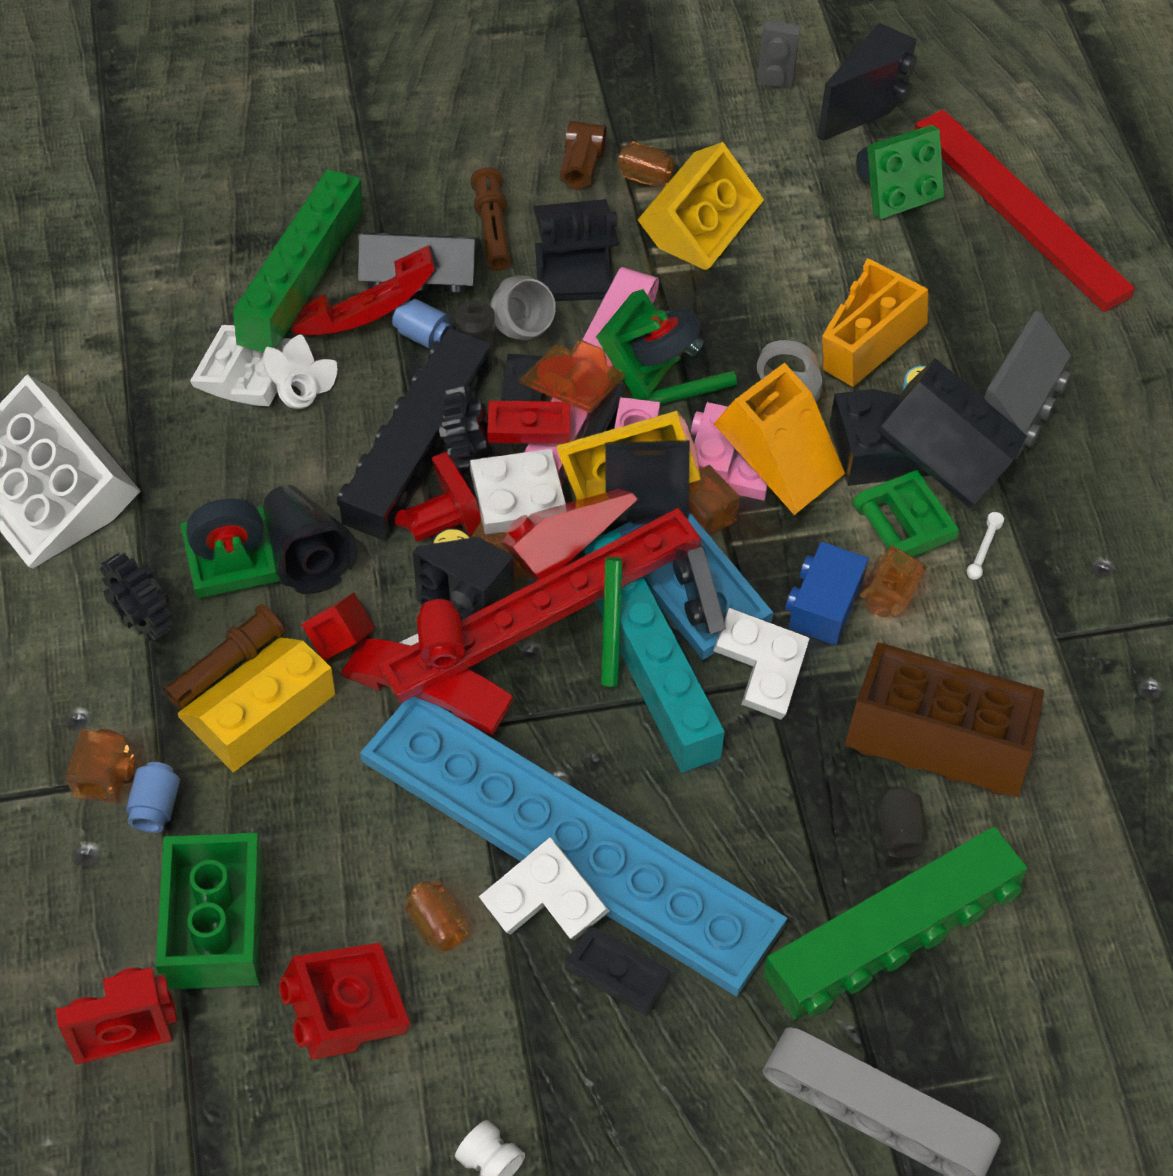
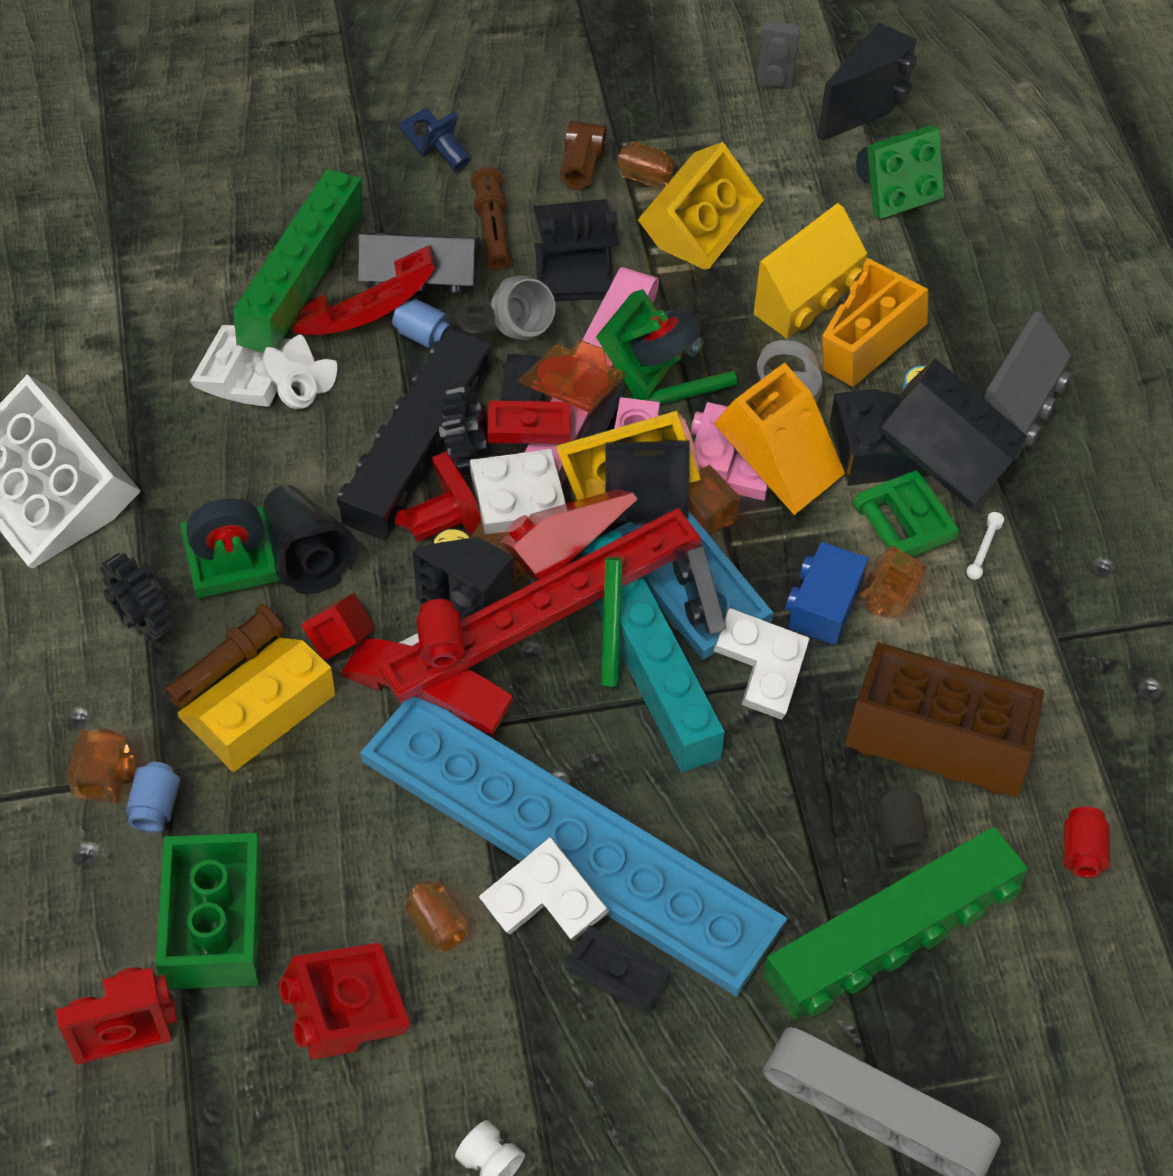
red tile [914,109,1135,312] -> none
none -> dark blue bracket [399,108,472,172]
none -> yellow slope [754,203,867,339]
none -> red brick [1063,807,1110,878]

